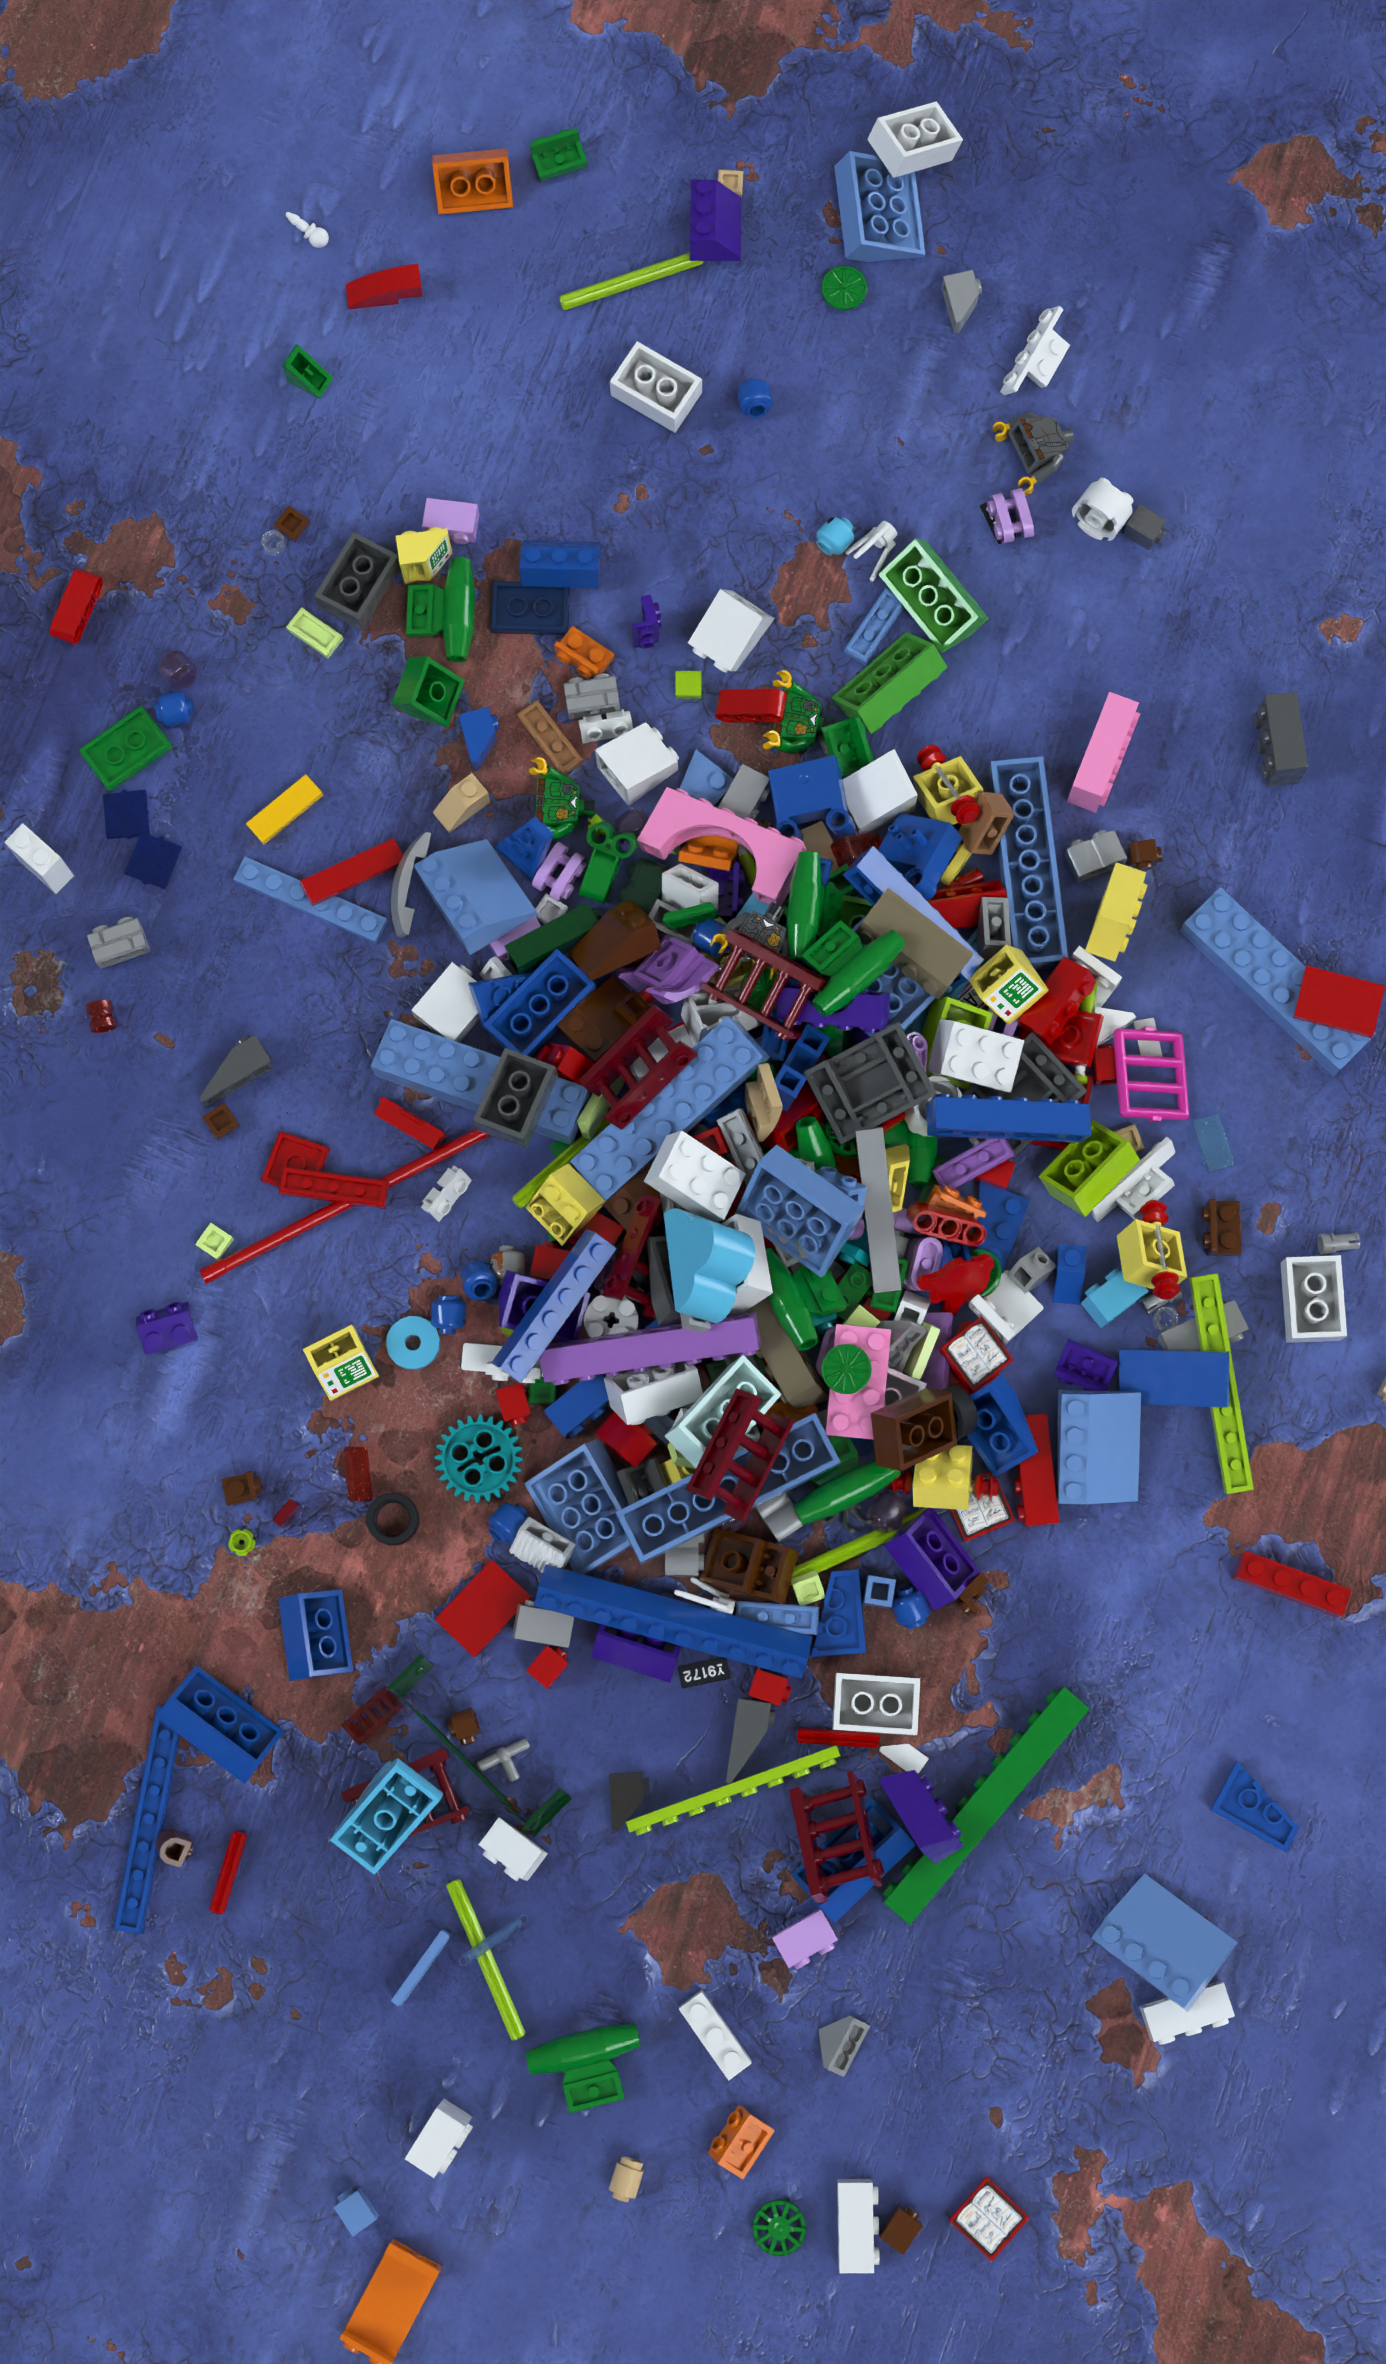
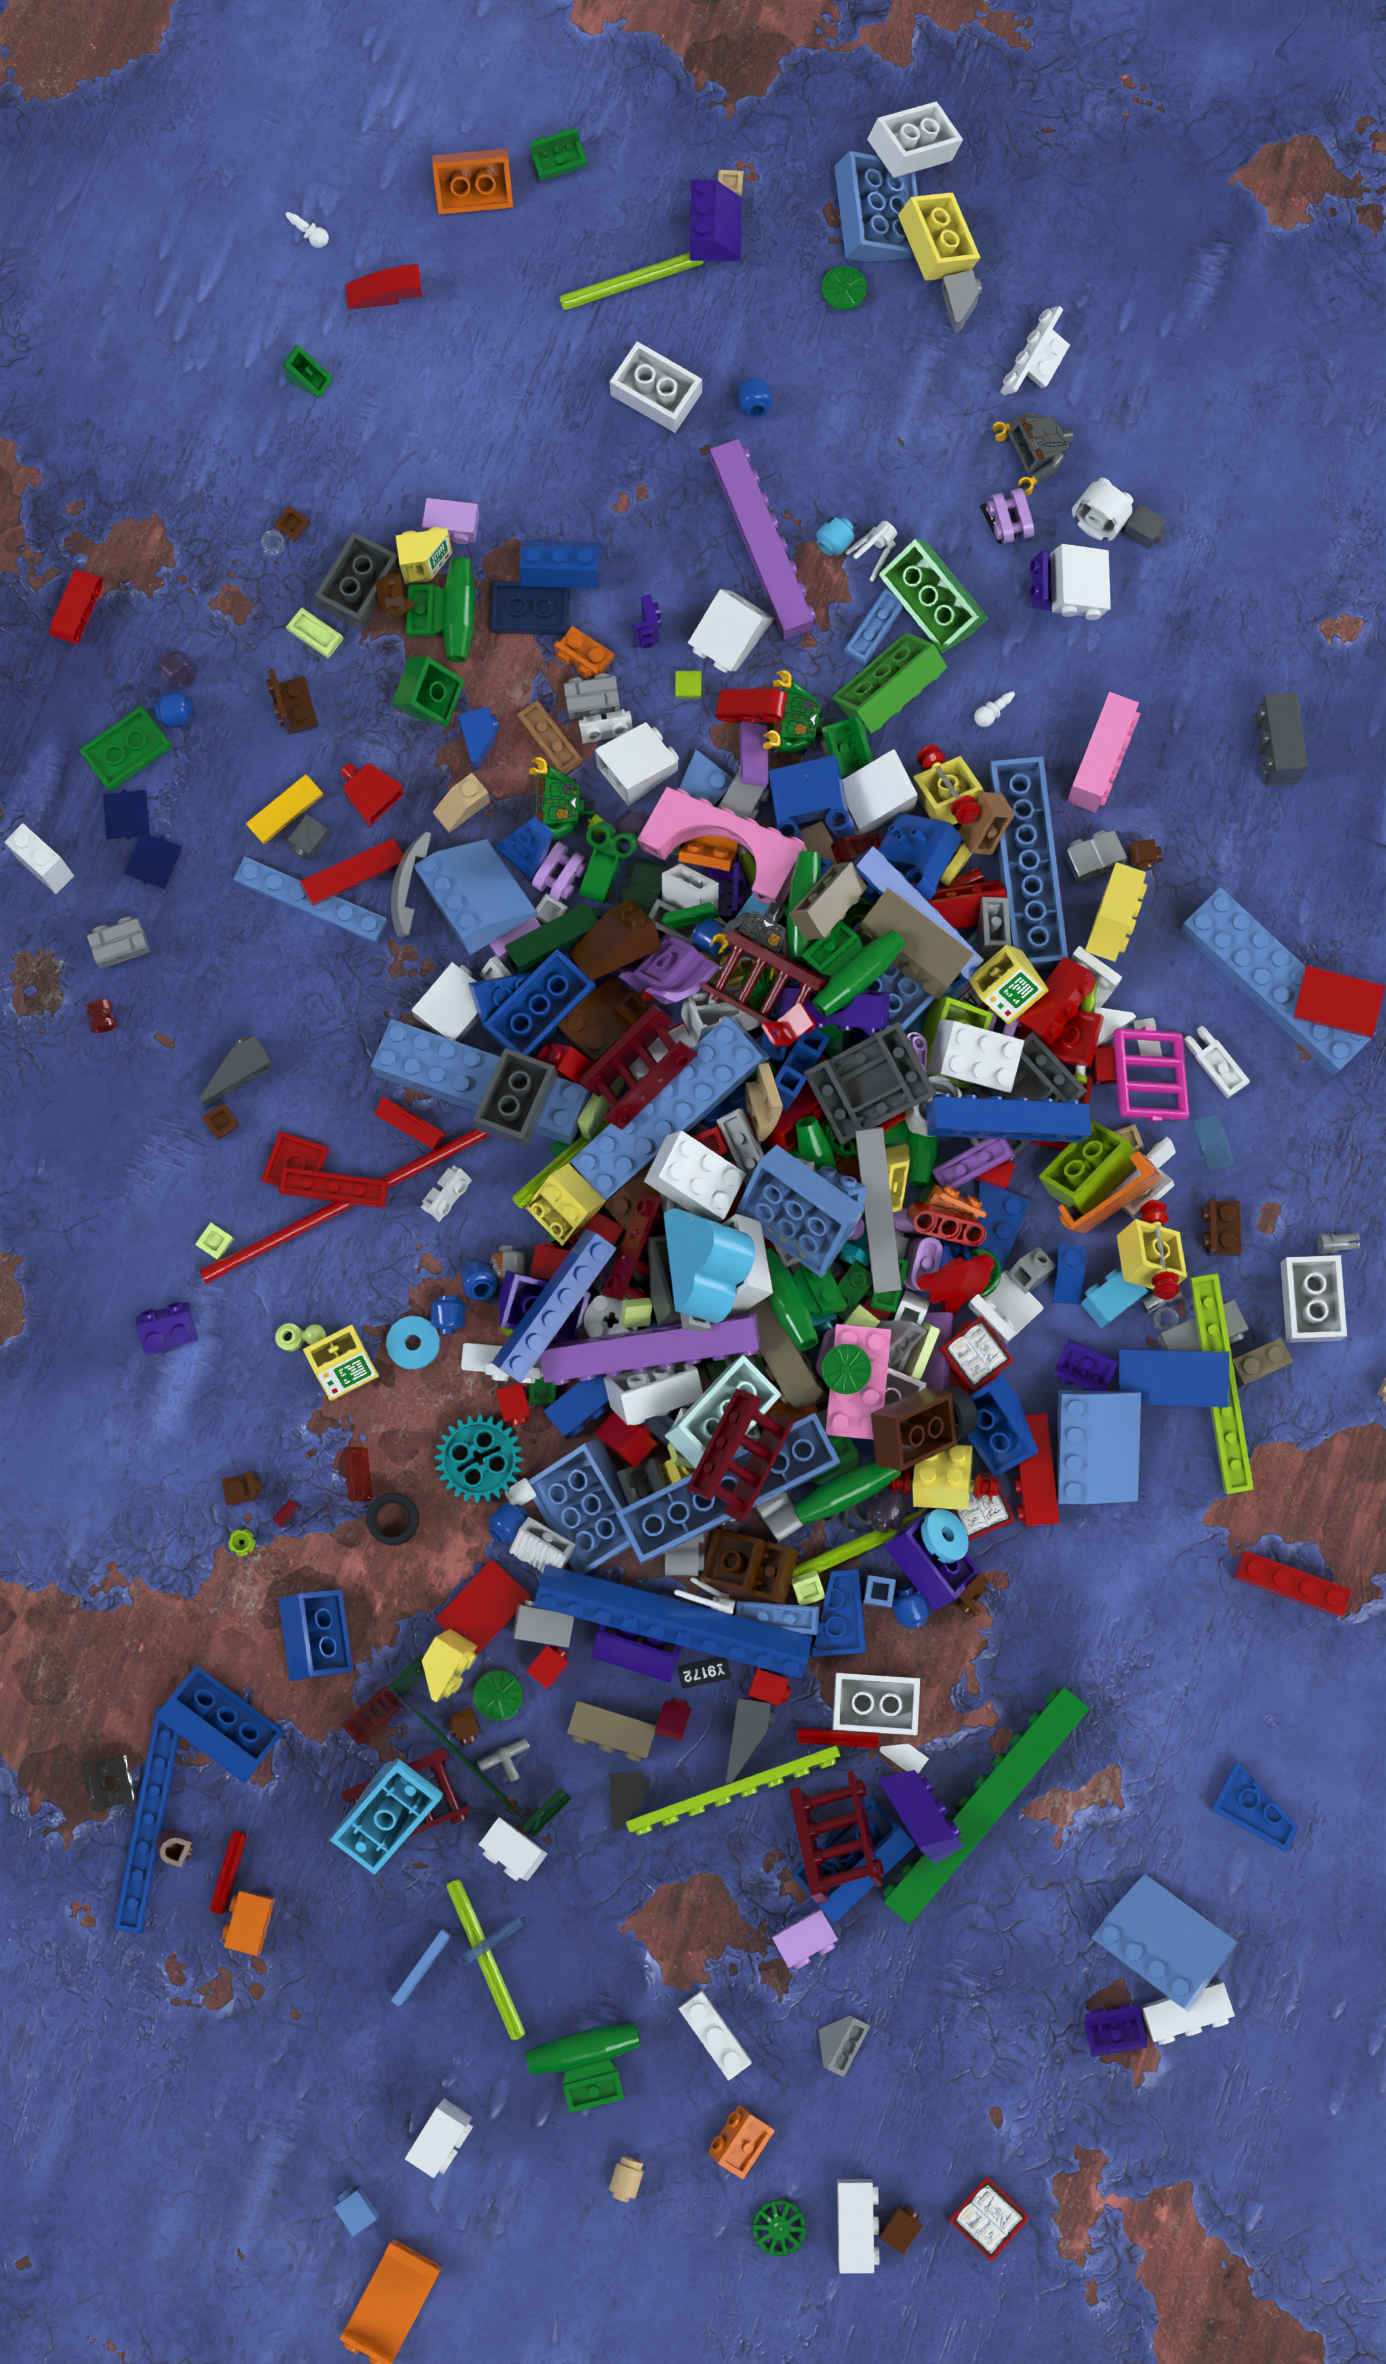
none -> clear smoke piece [82,1754,136,1813]
none -> orange brick [222,1890,276,1956]
none -> reddish brown bracket [266,669,319,735]
none -> yellowish green plate [275,1323,326,1352]
none -> flat silver brick [288,815,331,861]
none -> red torso [340,762,405,828]
none -> reddish brown bracket [376,571,414,616]
none -> light yellow slope [422,1629,478,1702]
none -> green wheel [473,1670,523,1721]
none -> white sticker [504,1478,536,1506]
none -> dark tan brick [567,1701,656,1762]
none -> yellowish green tile [621,1298,652,1328]
none -> dark red slope [654,1697,692,1741]
none -> medium lavender brick [710,439,816,640]
none -> medium lavender tile [740,721,769,787]
none -> bracket [760,1003,816,1046]
none -> dark tan brick [789,862,867,940]
none -> light yellow brick [898,192,980,281]
none -> medium azure tile [921,1508,969,1564]
none -> white bar [974,691,1015,727]
none -> dark purple bracket [1029,550,1052,611]
none -> white brick [1050,544,1111,620]
none -> orange panel [1058,1151,1163,1235]
none -> dark purple bracket [1084,2004,1148,2057]
none -> white hinge [1184,1026,1250,1099]
none -> dark tan brick [1232,1337,1293,1388]

